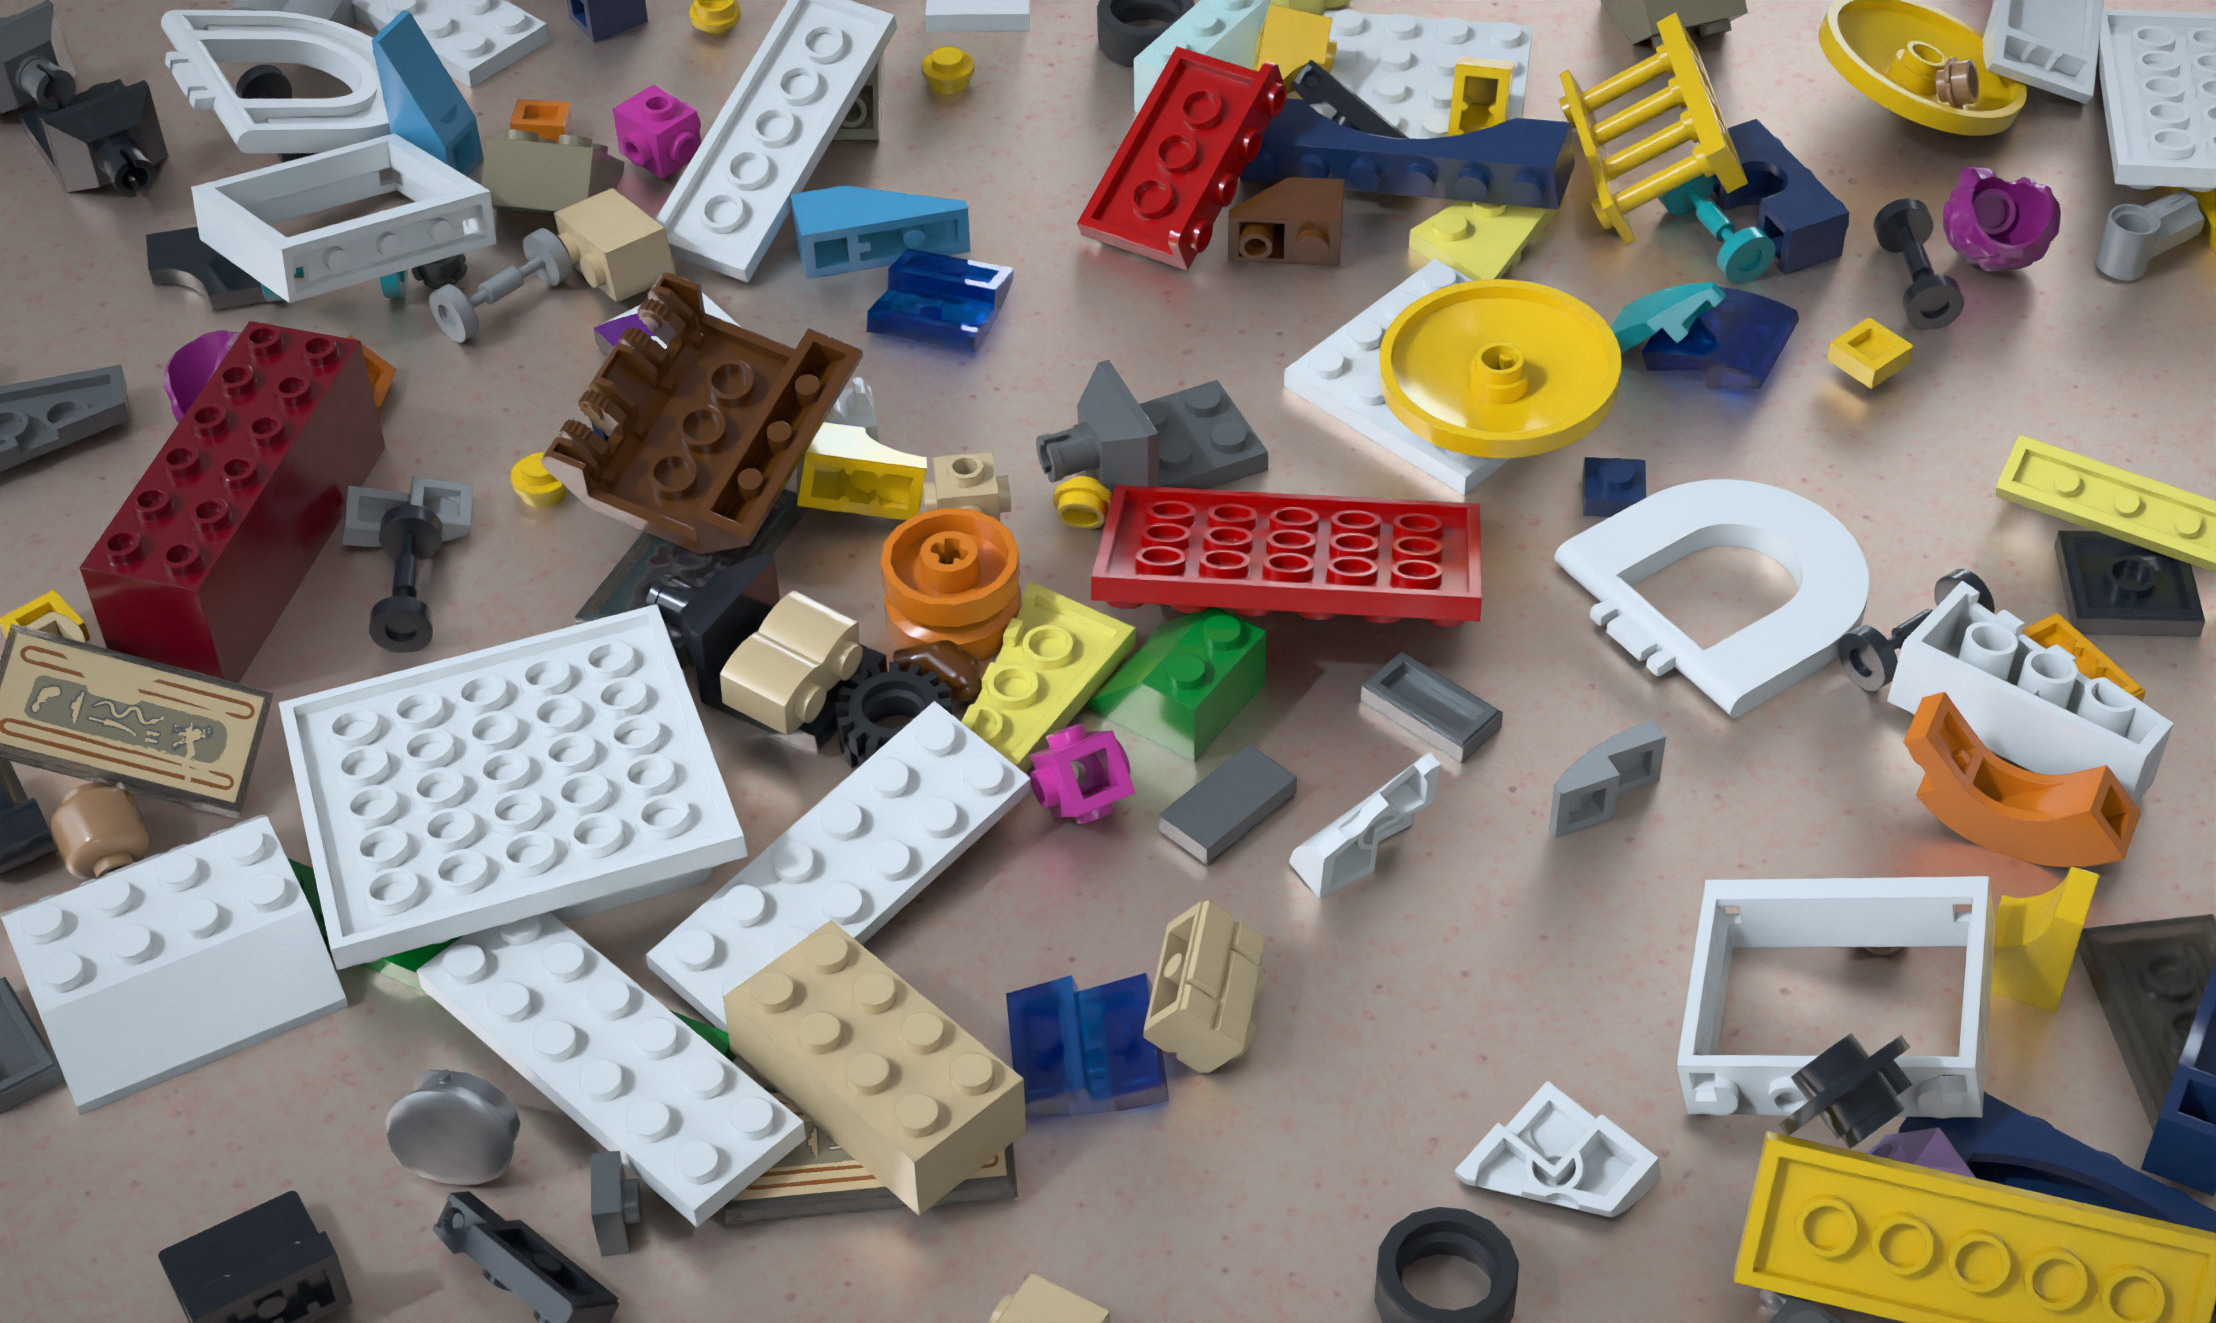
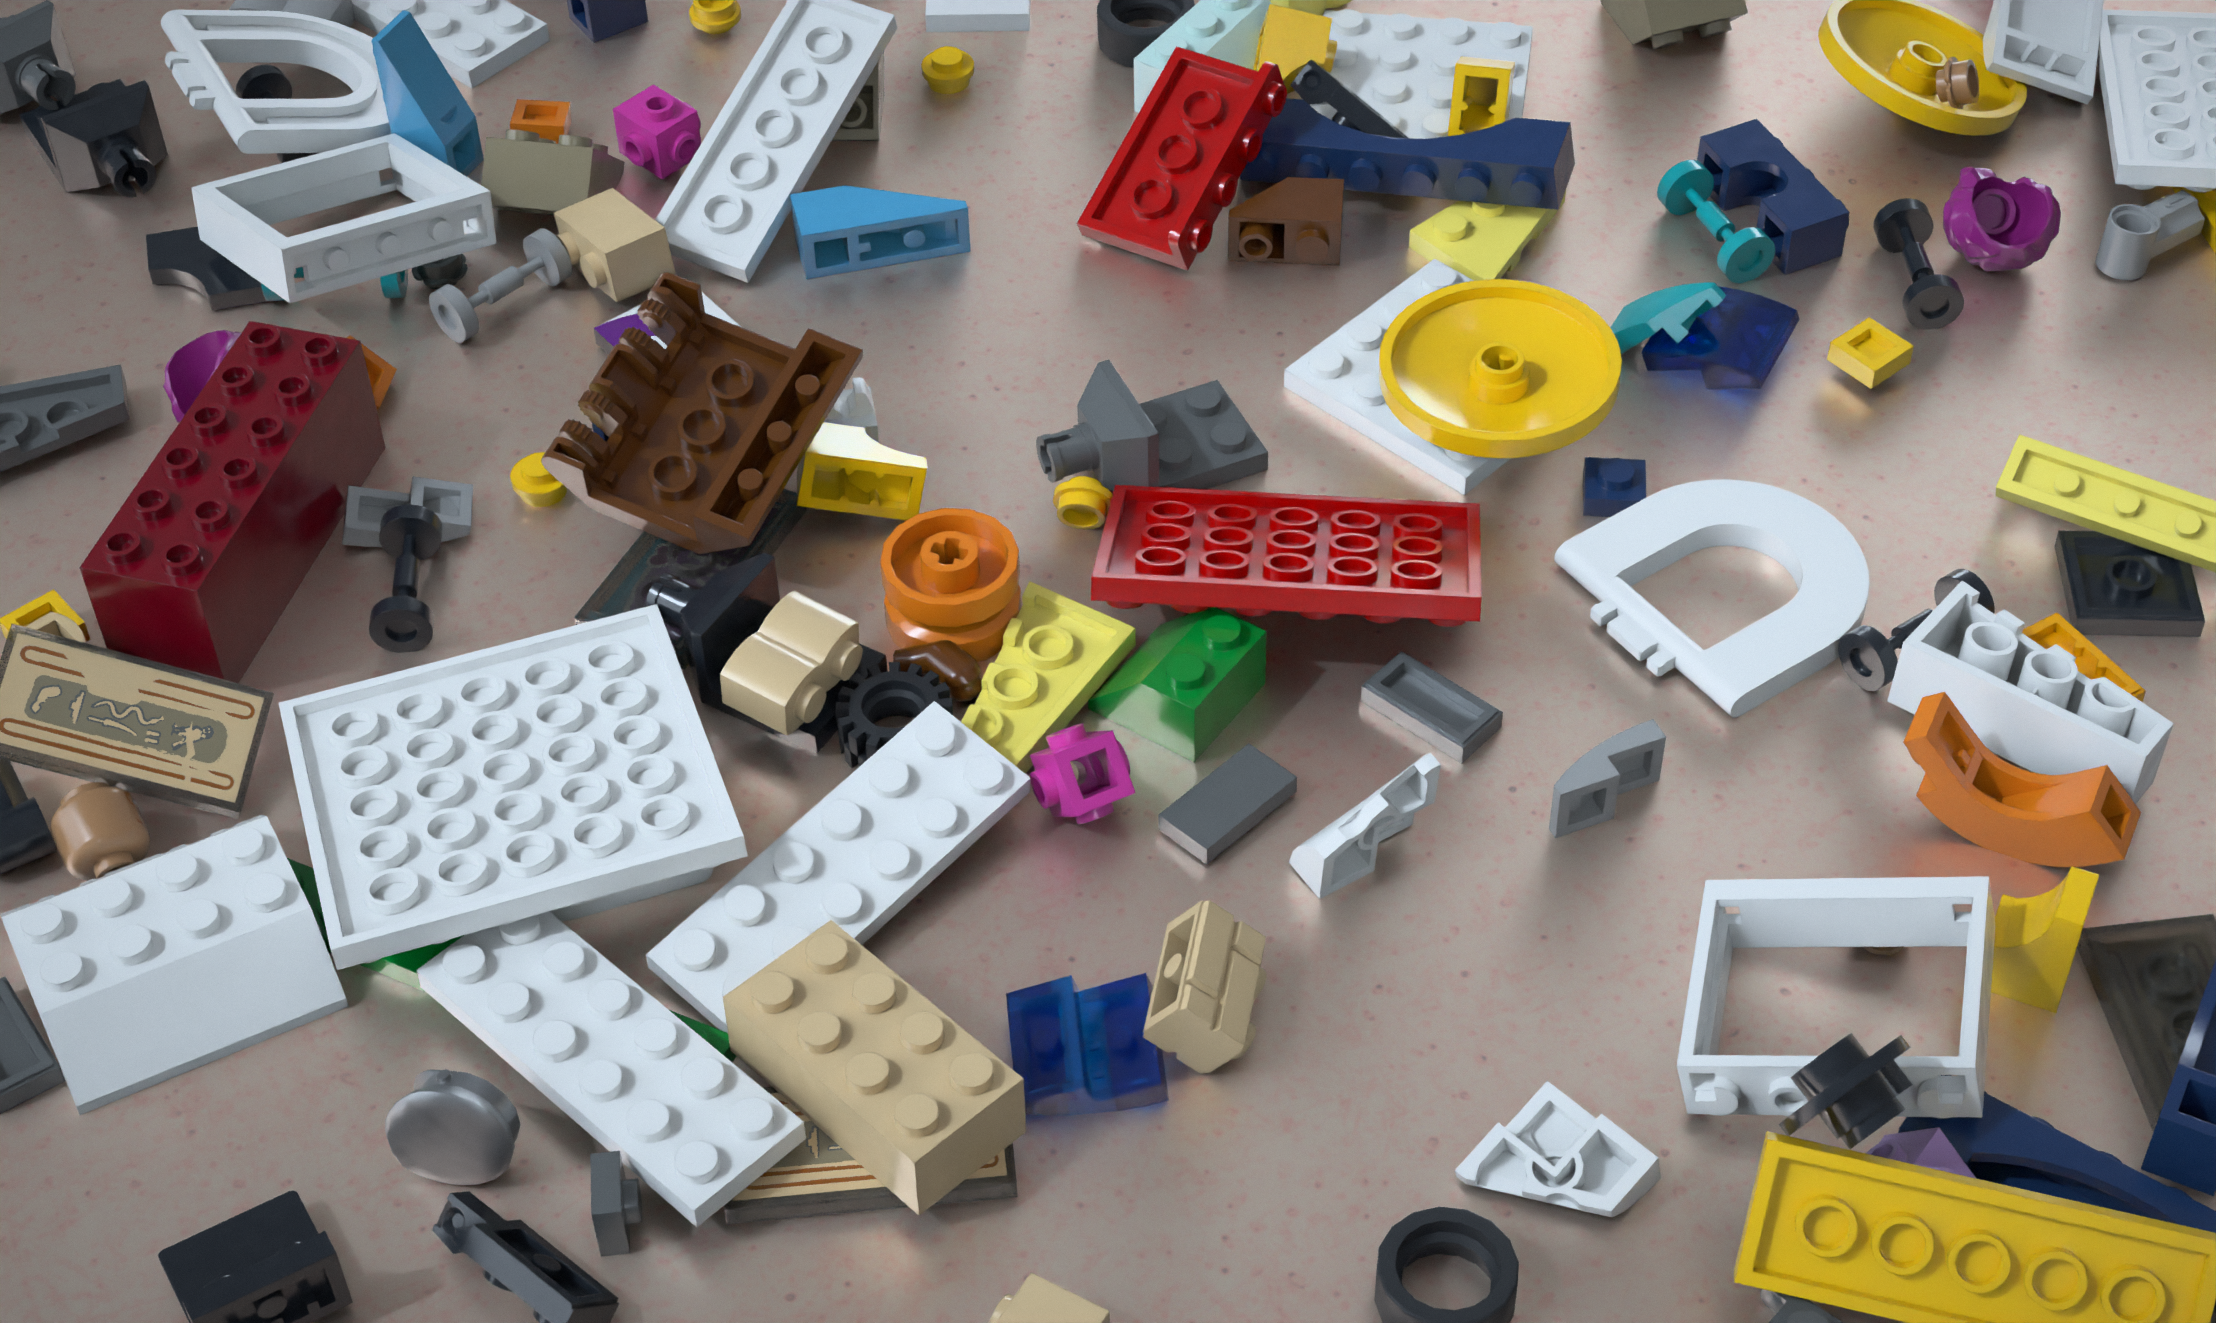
clear blue slope [866,248,1014,353] -> none
tan brick [923,452,1011,522] -> none
yellow fence [1558,12,1748,245] -> none

